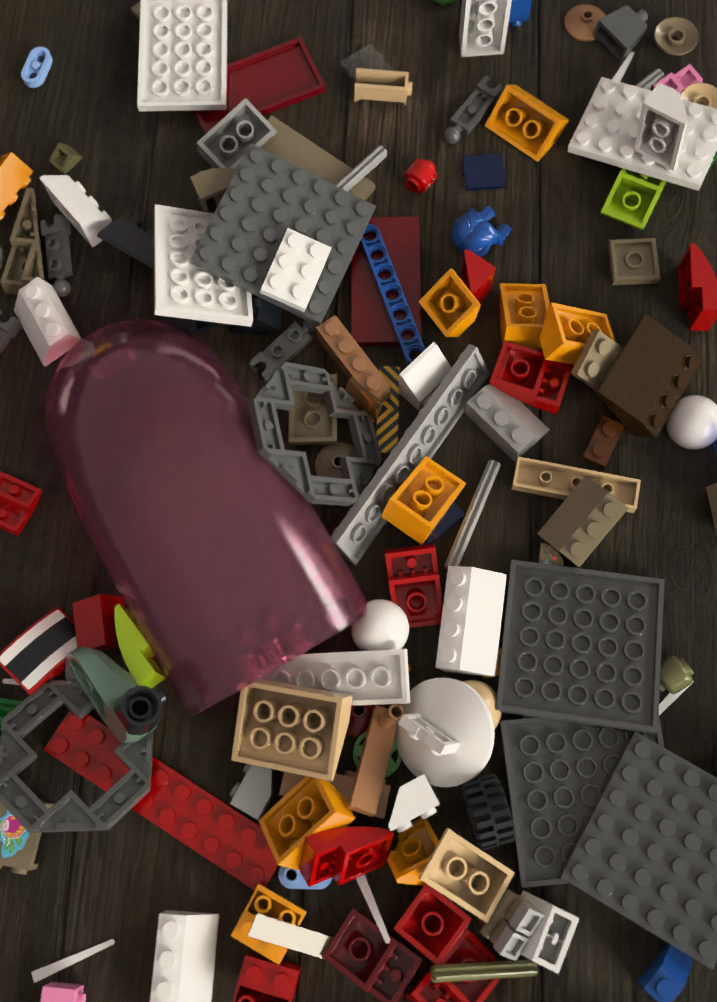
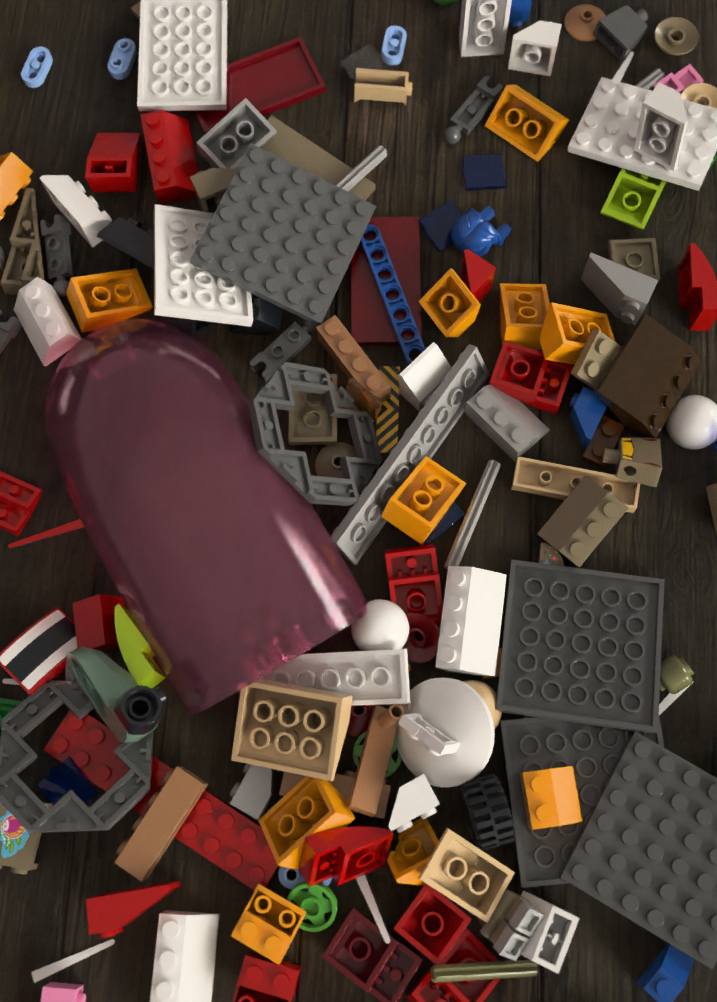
olive slope [49,142,82,174] -> none
sticker [248,913,334,959] -> none
white plate [260,228,332,312] -> none
red head [404,158,437,193] -> none
none -> red sticker [8,518,84,548]
none -> clear blue piece [37,757,98,806]
none -> light orange slope [66,268,153,332]
none -> red slope [85,133,141,192]
none -> red slope [86,880,181,939]
none -> light blue plate [107,38,137,80]
none -> medium nougat brick [115,766,208,881]
none -> red slope [140,110,199,205]
none -> bright green wheel [287,881,338,932]
none -> light blue plate [381,26,407,65]
none -> dark red dish [402,612,440,663]
none -> clear blue piece [419,200,464,252]
none -> white slope [508,21,562,76]
none -> light orange slope [519,766,583,830]
none -> blue slope [569,387,607,448]
none -> light grey slope [581,253,658,325]
none -> dark tan torso [602,437,662,487]

